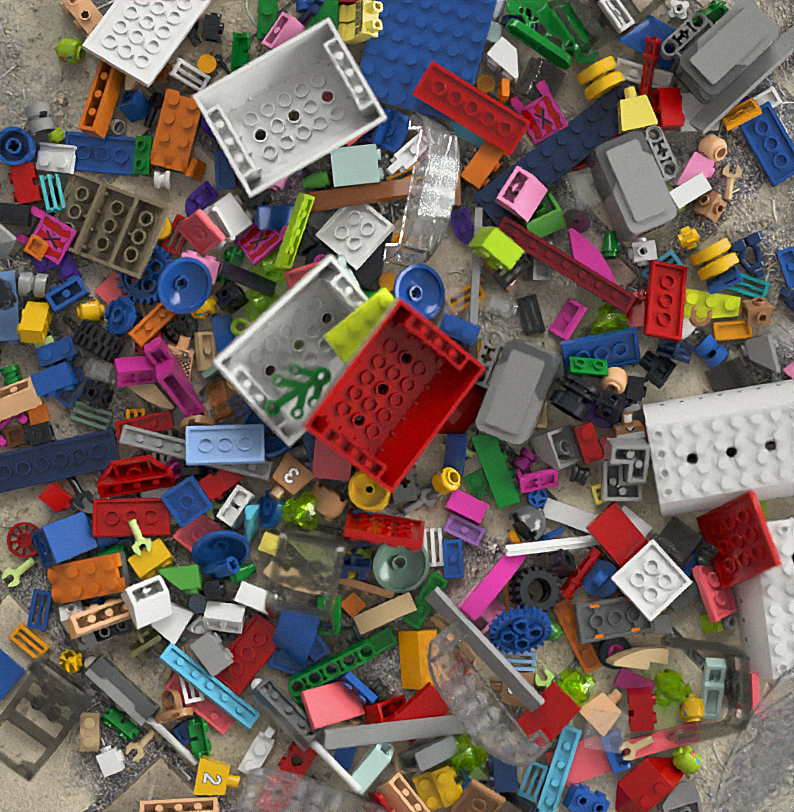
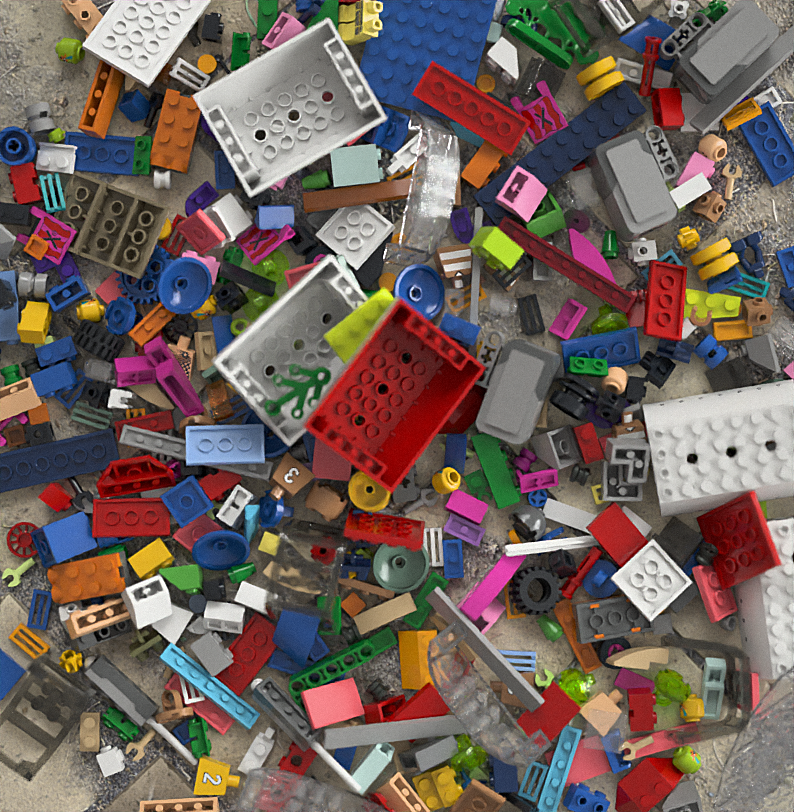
light grey hinge [109,119,126,135] -> none
yellowish green bar [128,519,152,555] -> none
orange tile [185,157,206,182] -> none
blue hinge [202,556,239,579] -> none
lime tile [274,192,315,270] -> none
clear neon green tile [281,492,318,530] -> none
blue plate [339,671,377,704] -> none
blue gear [488,605,552,655] -> none
orange tile [497,78,509,104] -> none
light yellow torso [617,86,658,135] -> none
lime plate [699,613,723,634] -> none
none -> pearl dark grey wheel [21,357,44,378]
none -> white hinge [108,388,137,409]
none -> red brick [310,535,341,567]
none -> medium nougat torso [431,243,472,289]

